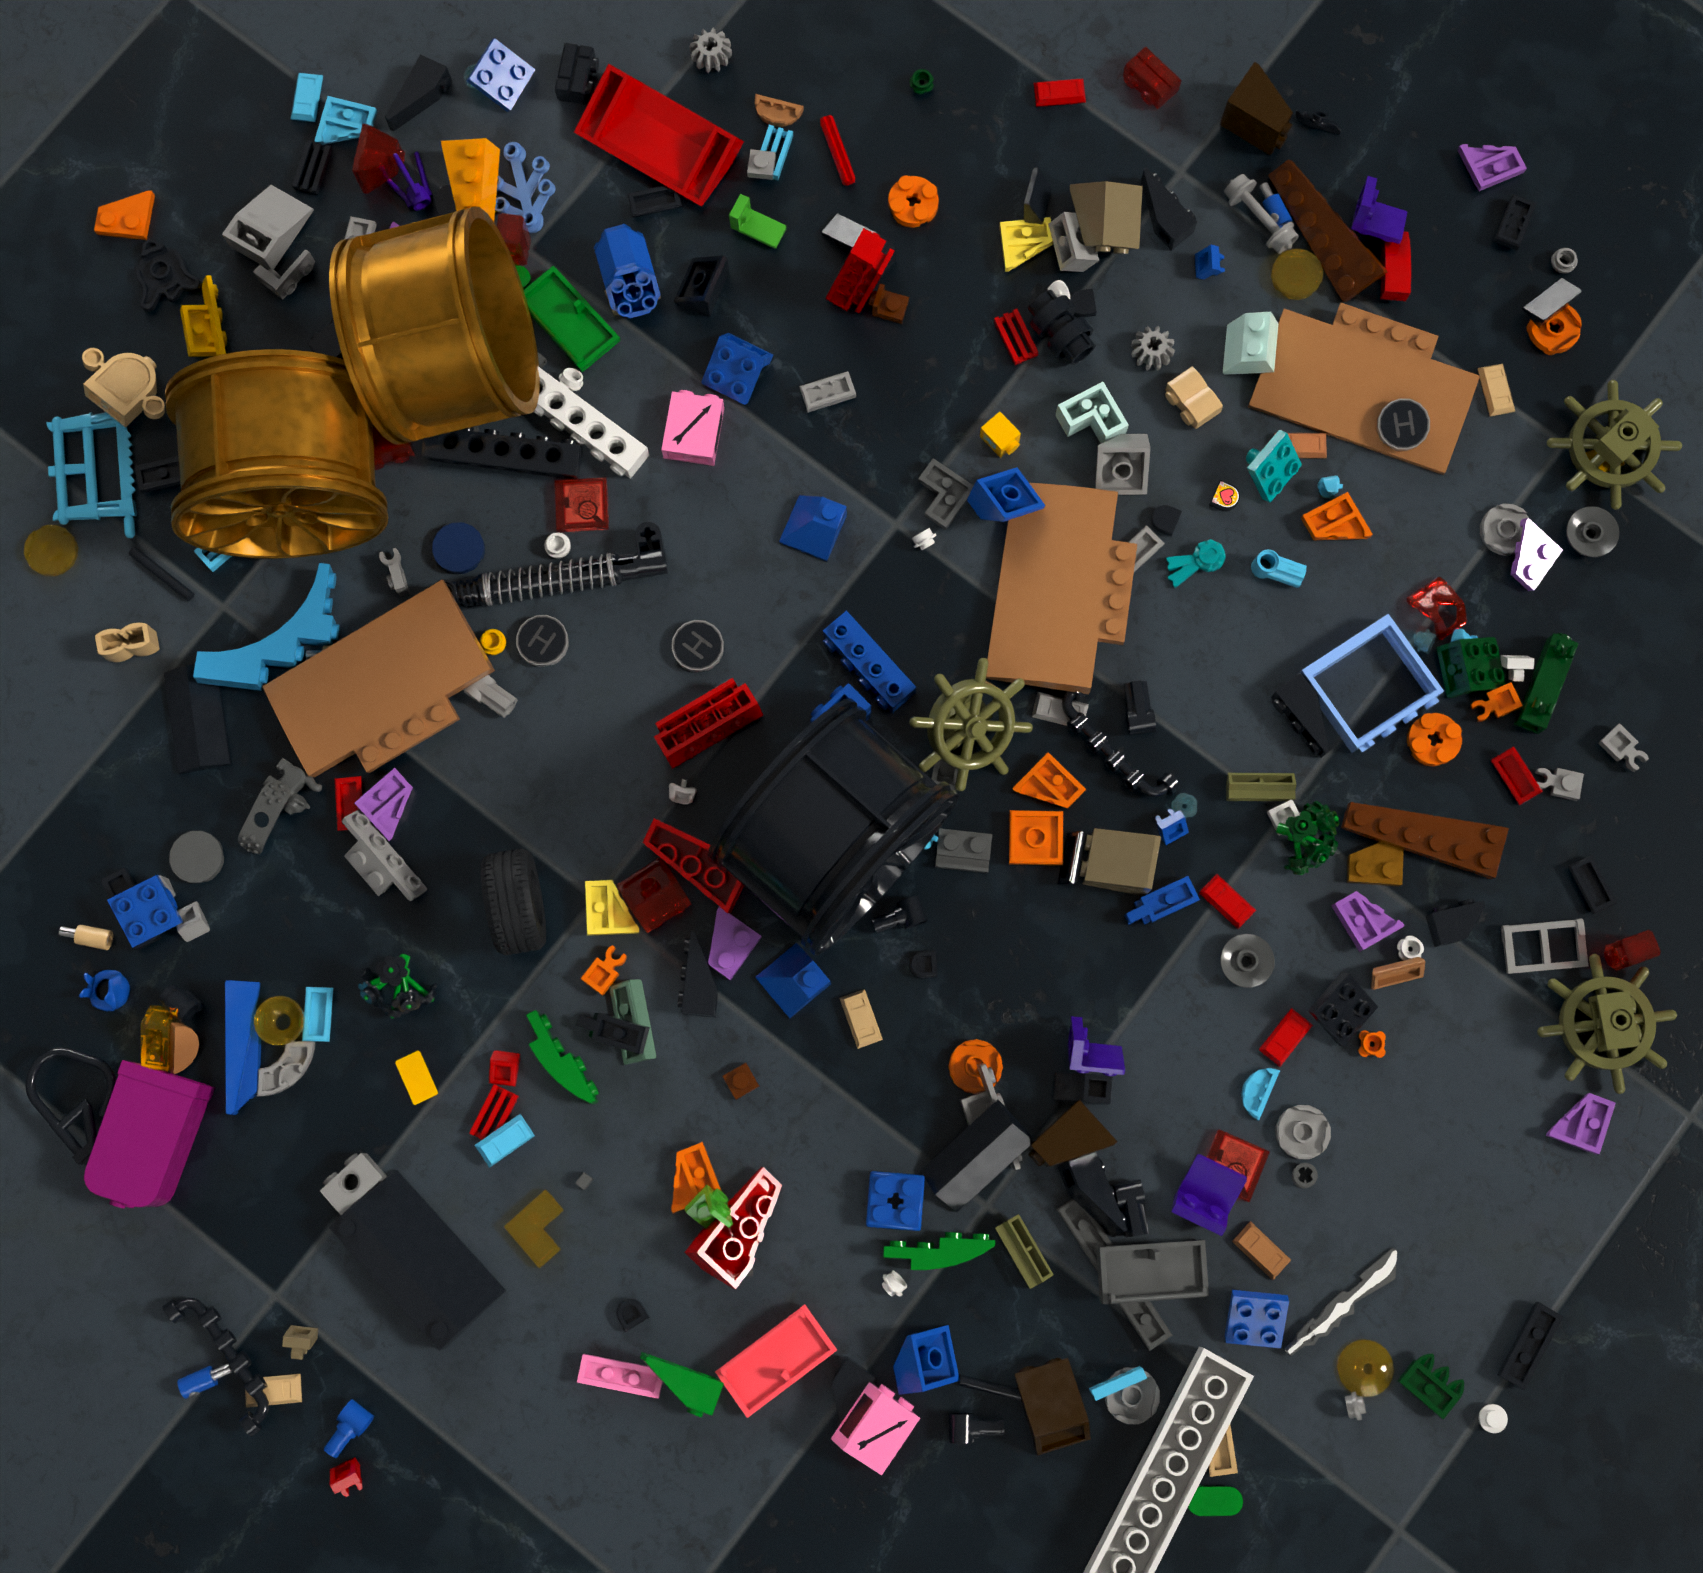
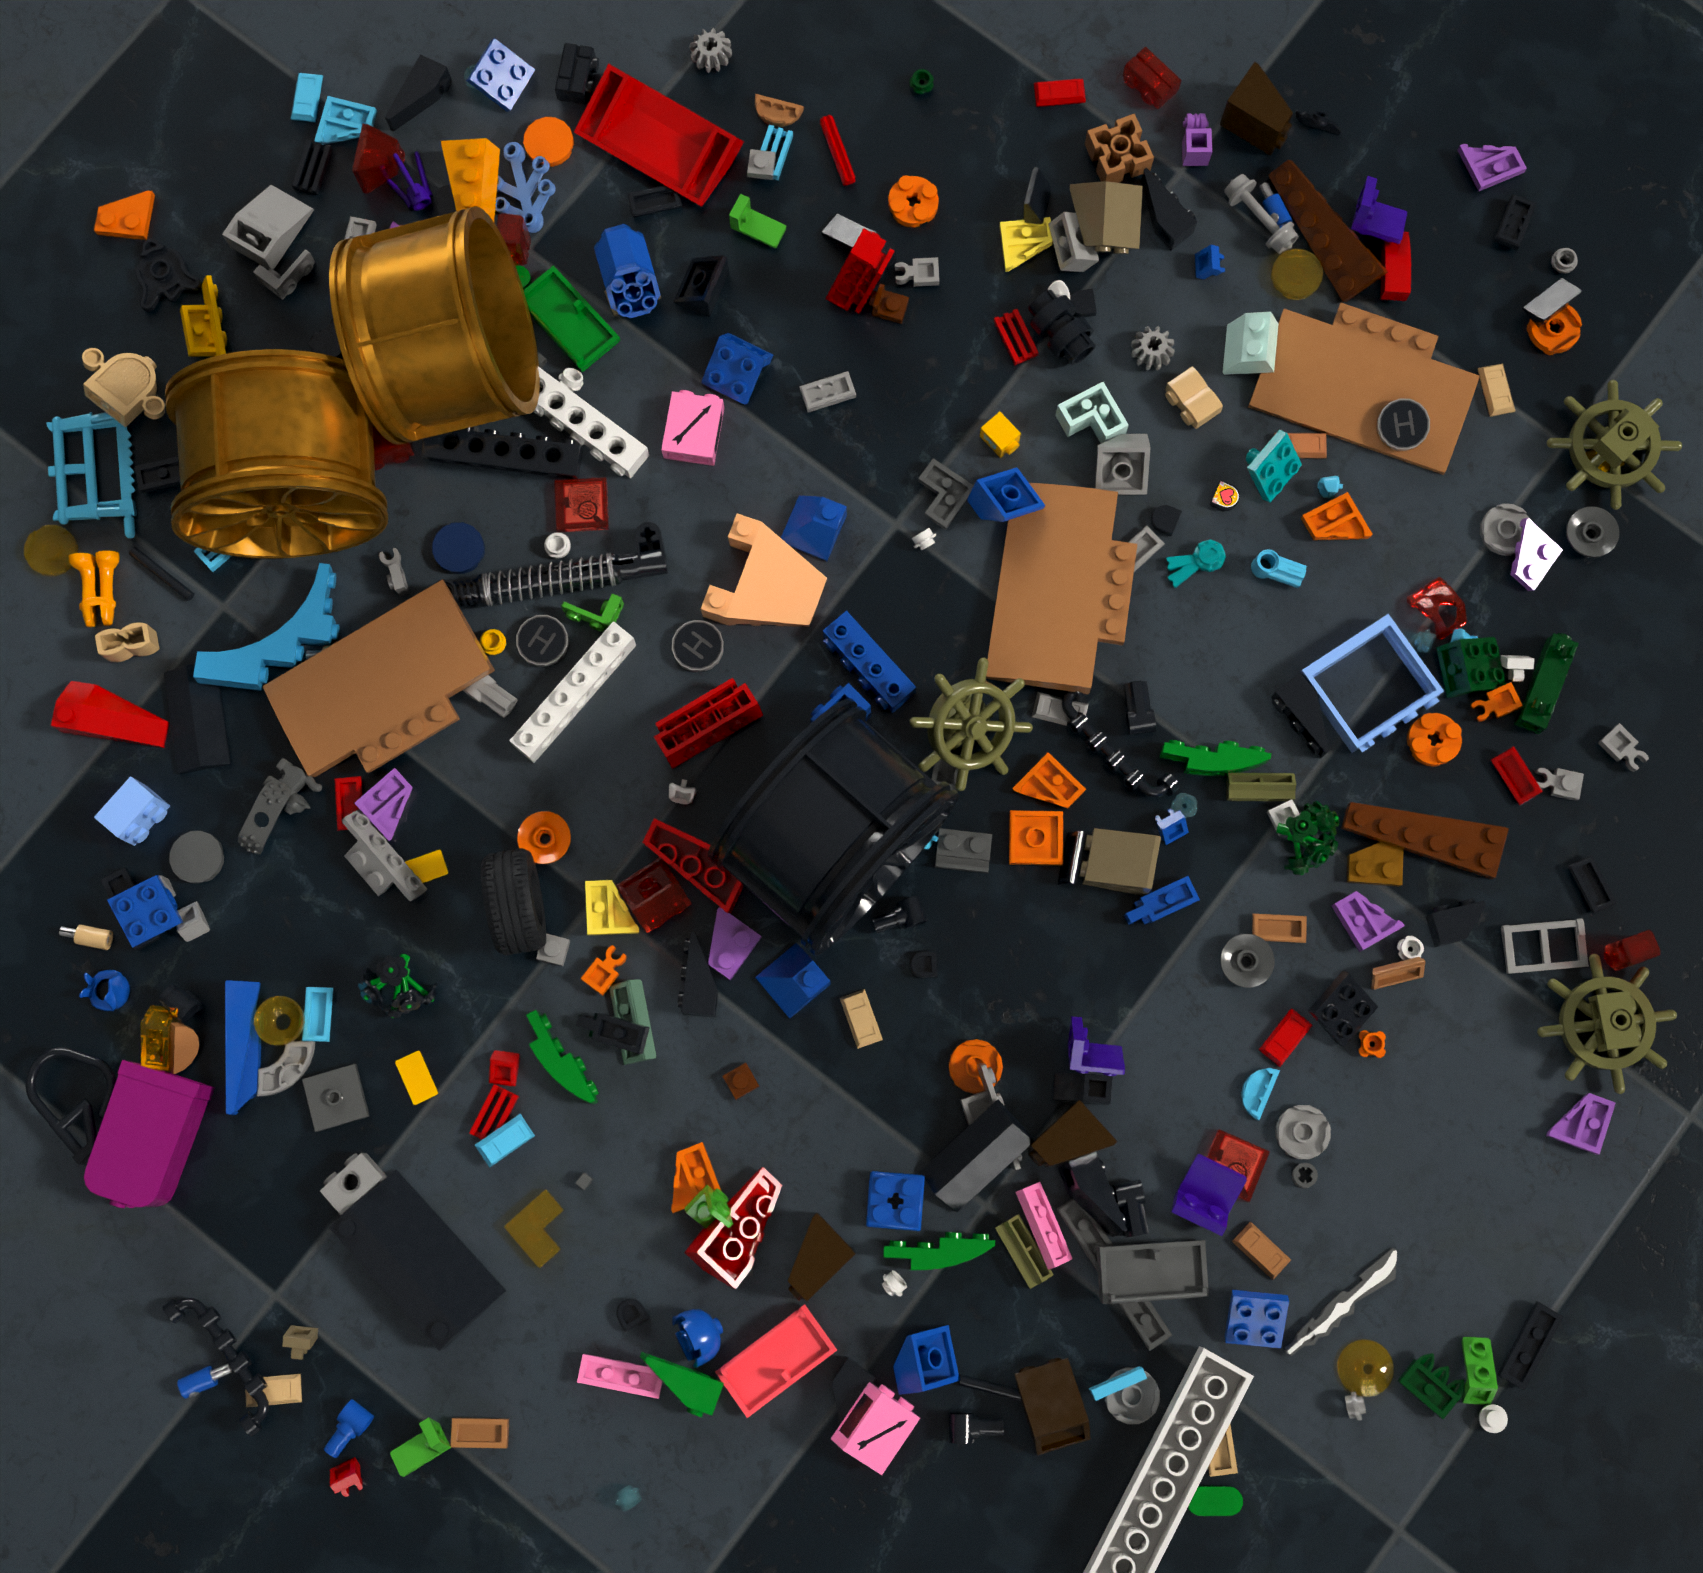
red tile [1199,874,1256,929] -> none
none -> red wedge [51,681,169,748]
none -> light orange piece [69,550,120,627]
none -> light blue brick [94,776,170,846]
none -> dark grey plate [302,1064,370,1132]
none -> bright green bracket [390,1417,451,1477]
none -> yellow sticker [405,850,448,883]
none -> medium nougat tile [451,1418,509,1448]
none -> white brick [509,621,636,763]
none -> orange dish [517,811,571,864]
none -> orange tile [523,117,574,167]
none -> light grey plate [536,934,570,966]
none -> bright green bracket [561,594,624,632]
none -> clear light blue plate [615,1485,642,1512]
none -> blue cylinder [672,1309,723,1368]
none -> light nougat wedge [701,513,827,627]
none -> dark brown slope [788,1213,856,1301]
none -> light grey plate [895,257,939,287]
none -> bright pink plate [1016,1182,1073,1270]
none -> medium nougat brick [1085,113,1154,183]
none -> green slope [1160,740,1272,776]
none -> medium lavender brick [1182,113,1212,166]
none -> medium nougat tile [1252,914,1307,943]
none -> bright green bracket [1461,1337,1498,1405]

